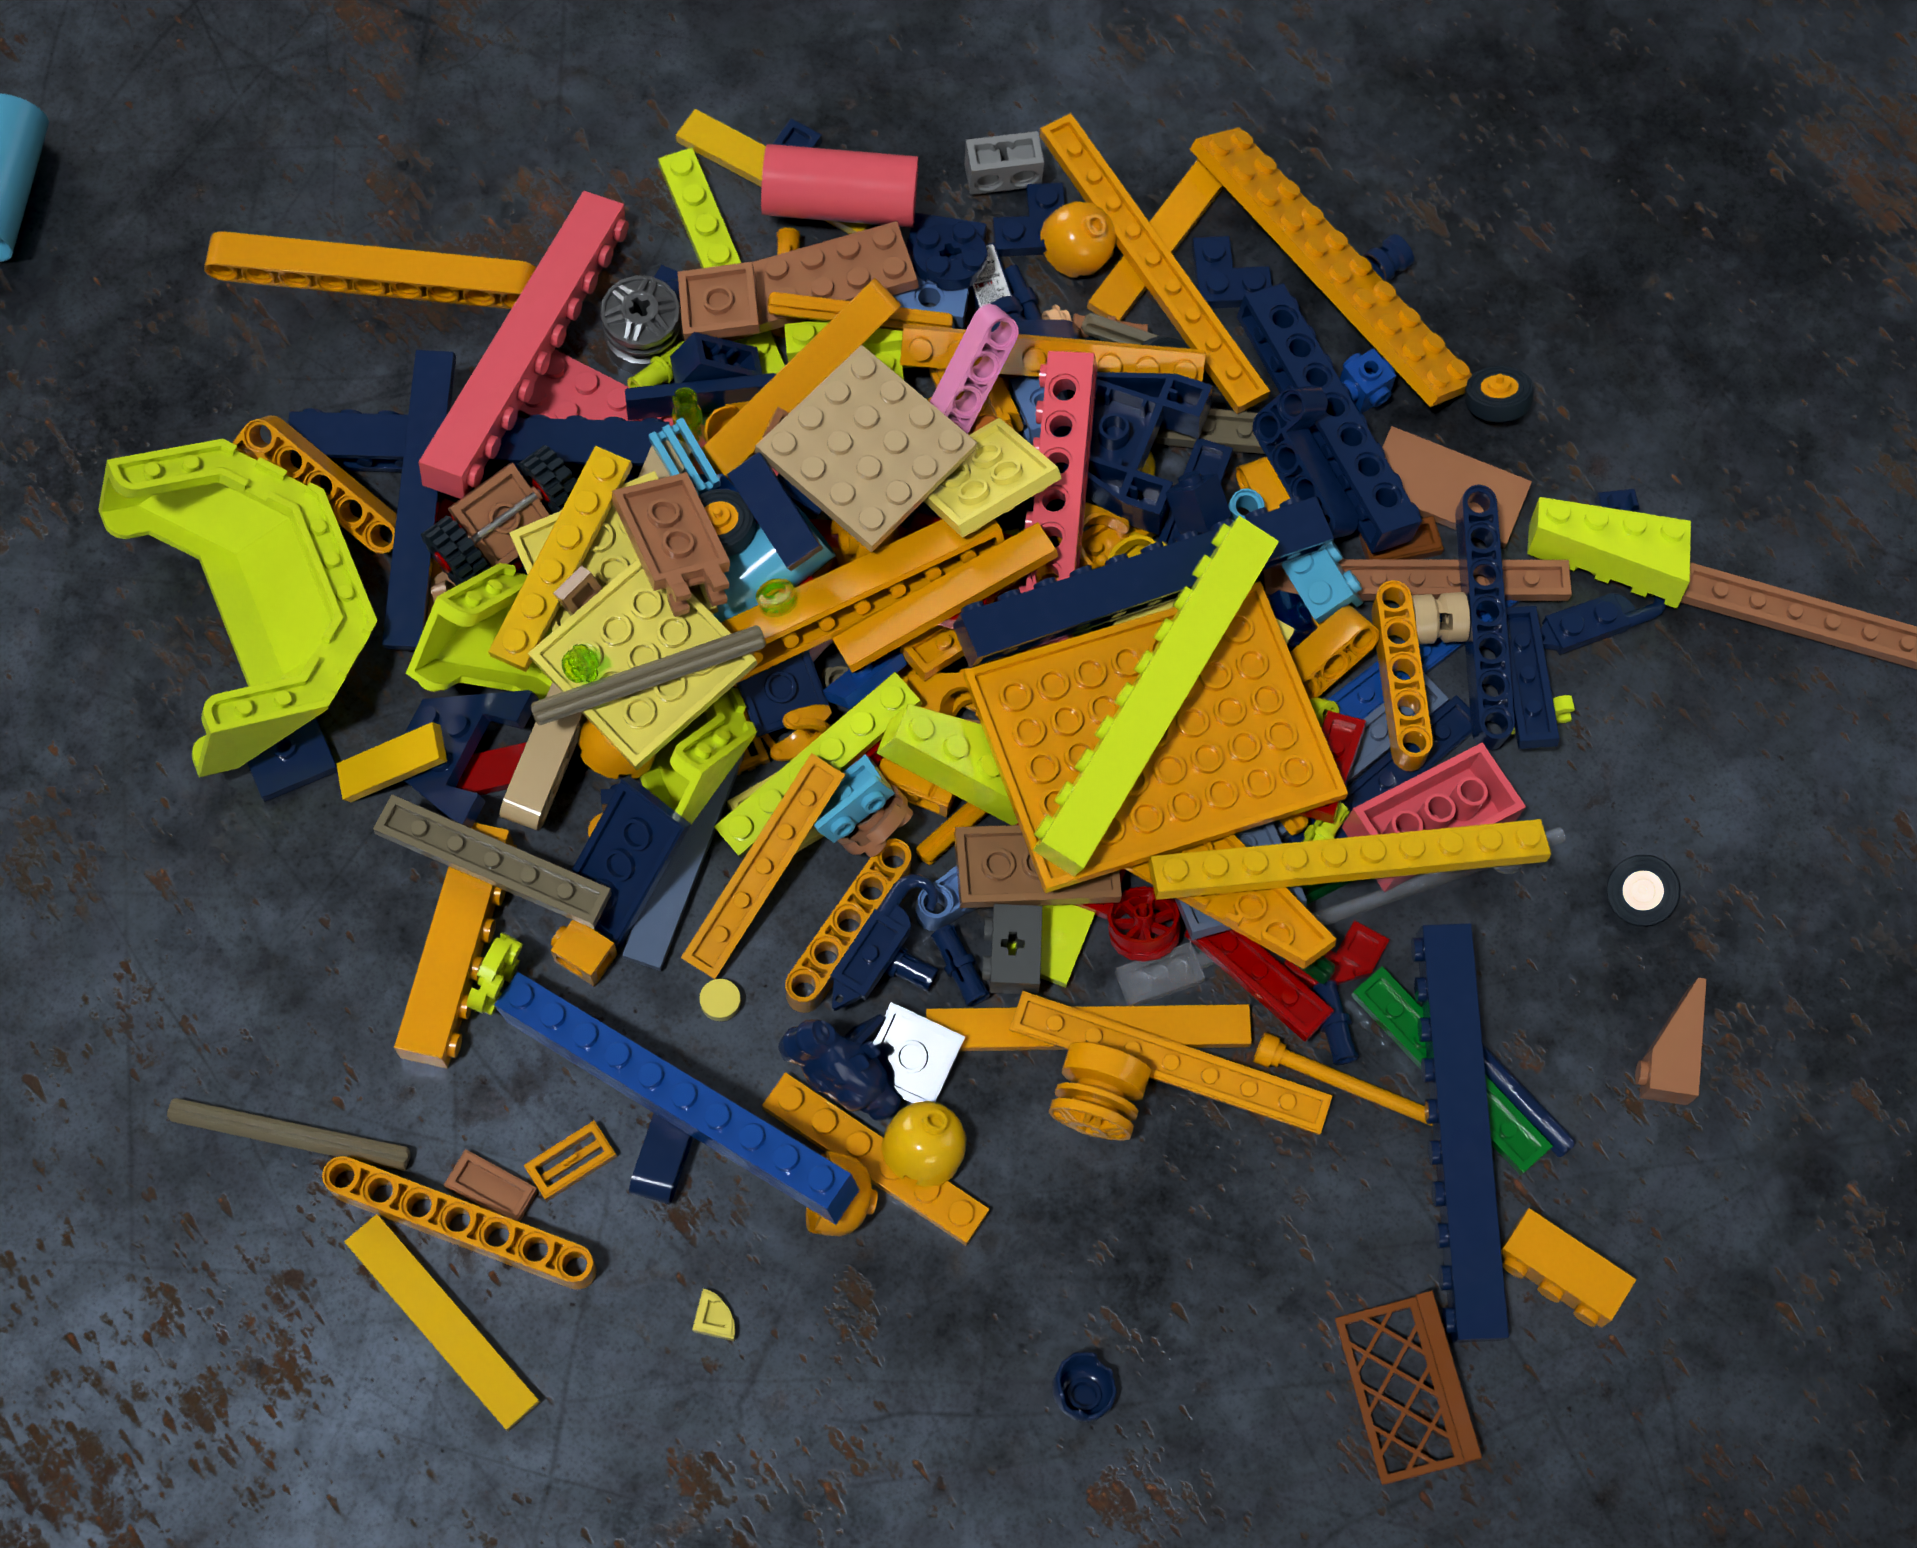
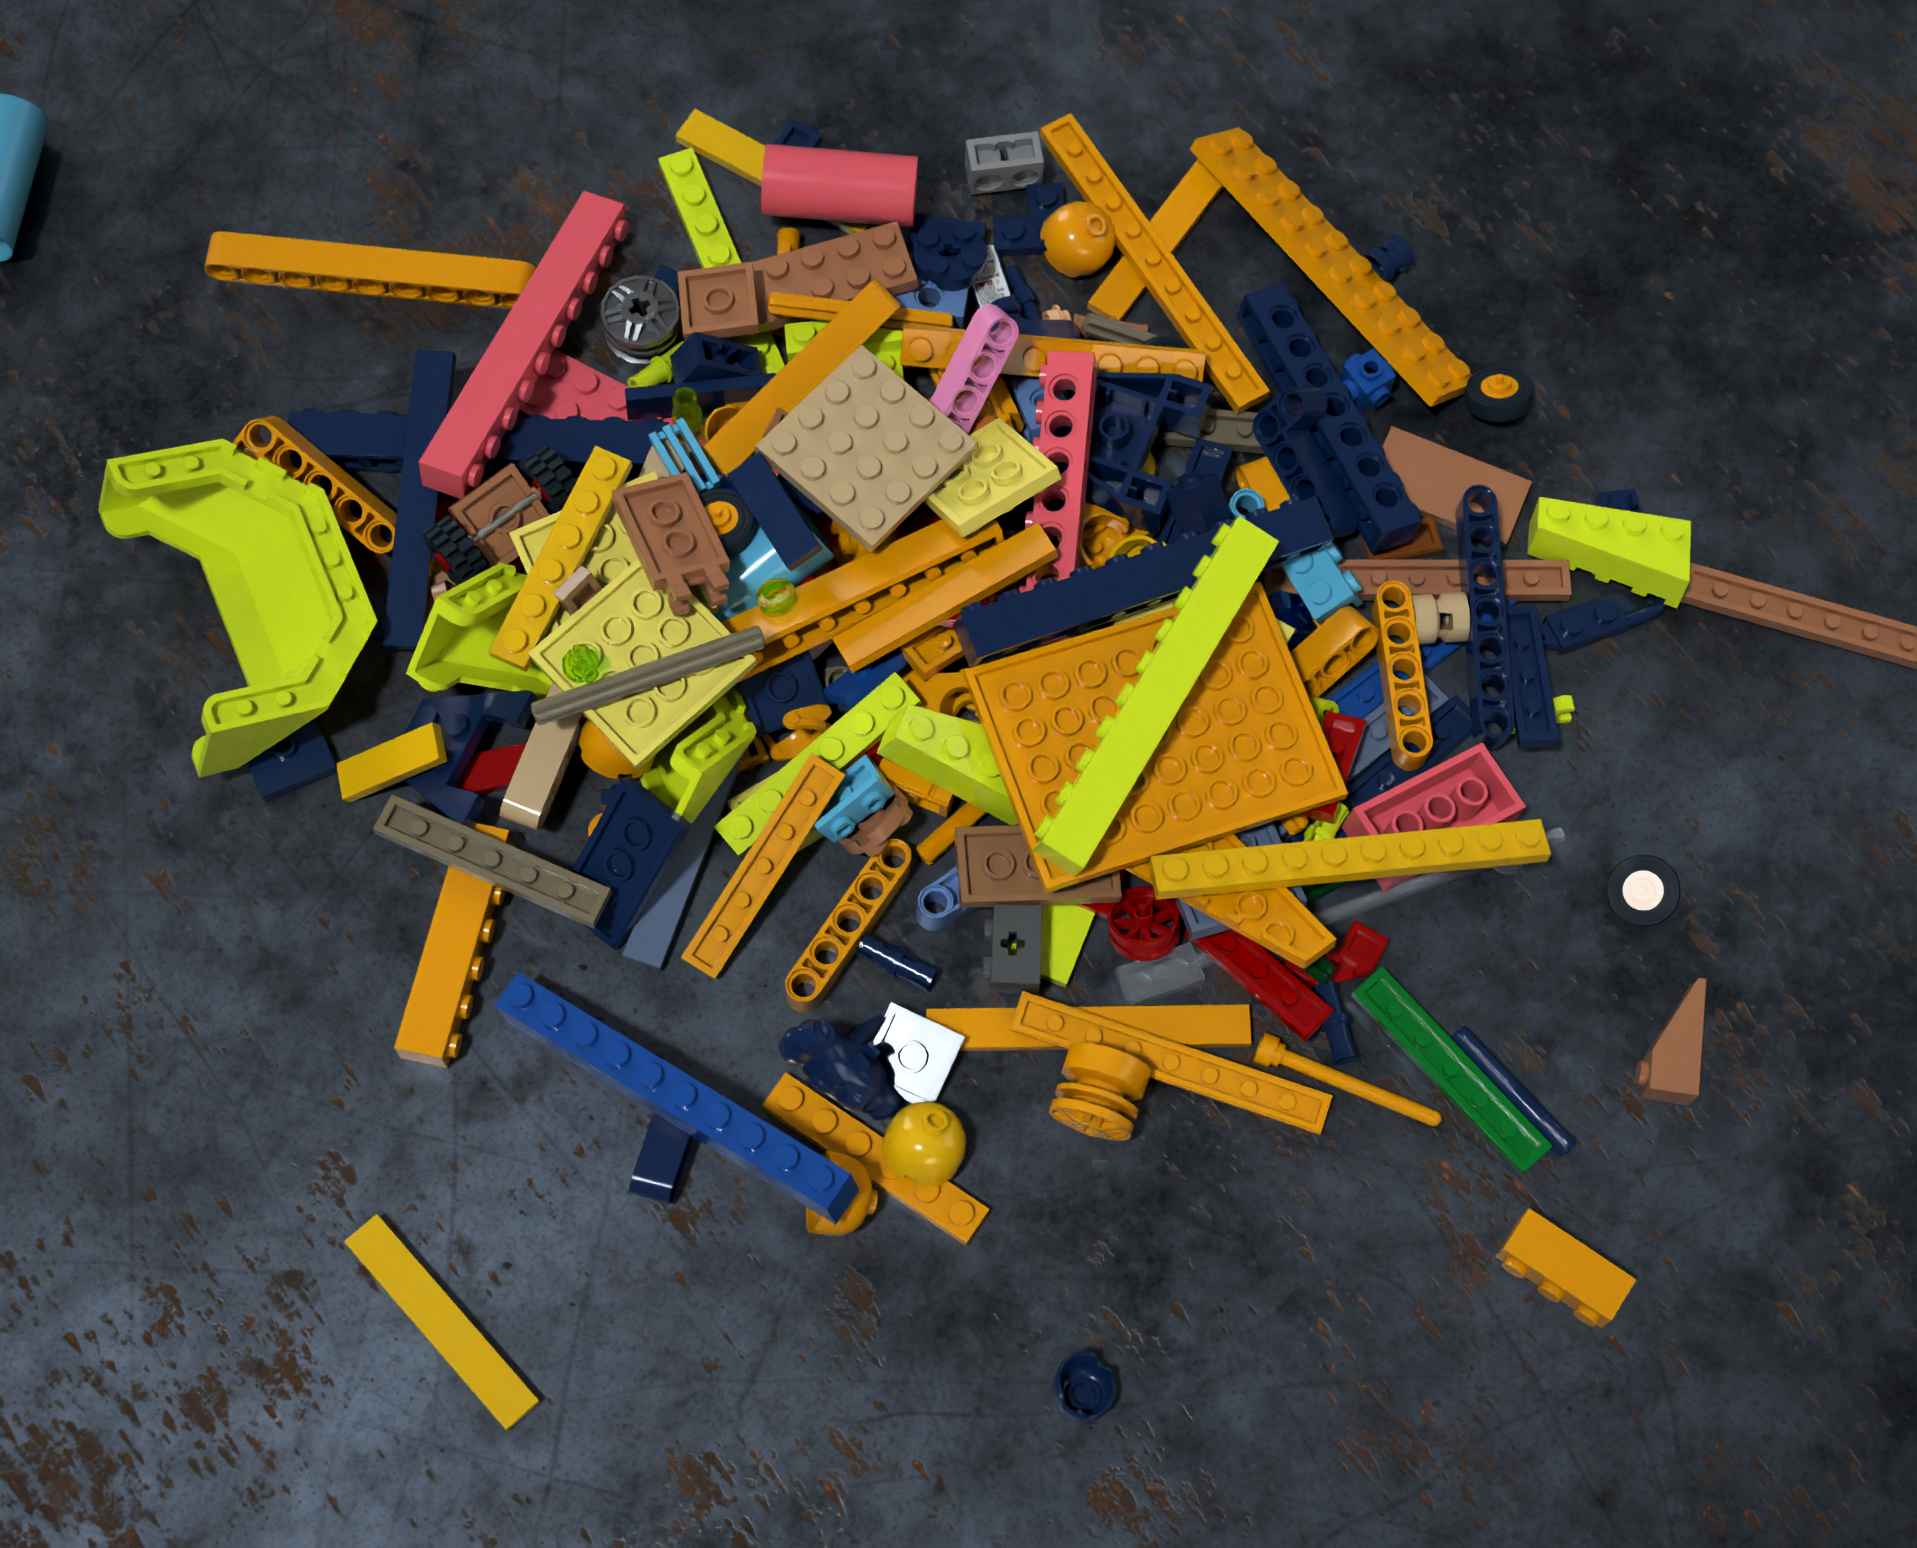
dark tan axle [167,1098,410,1171] -> none
light orange beam [322,1156,597,1290] -> none
nougat tile [444,1149,538,1222] -> none
neon yellow plate [467,933,523,1016] -> none
light orange tile [523,1121,617,1202] -> none
light orange brick [551,920,617,987] -> none
light yellow tile [692,1289,735,1341] -> none
light yellow tile [700,979,741,1021] -> none
dark blue plate [830,874,938,1011] -> none
dark blue pin [931,924,990,1007] -> none
dark blue plate [1192,236,1272,309] -> none
dark orange fence [1335,1291,1482,1486] -> none
dark blue brick [1411,923,1509,1343] -> none

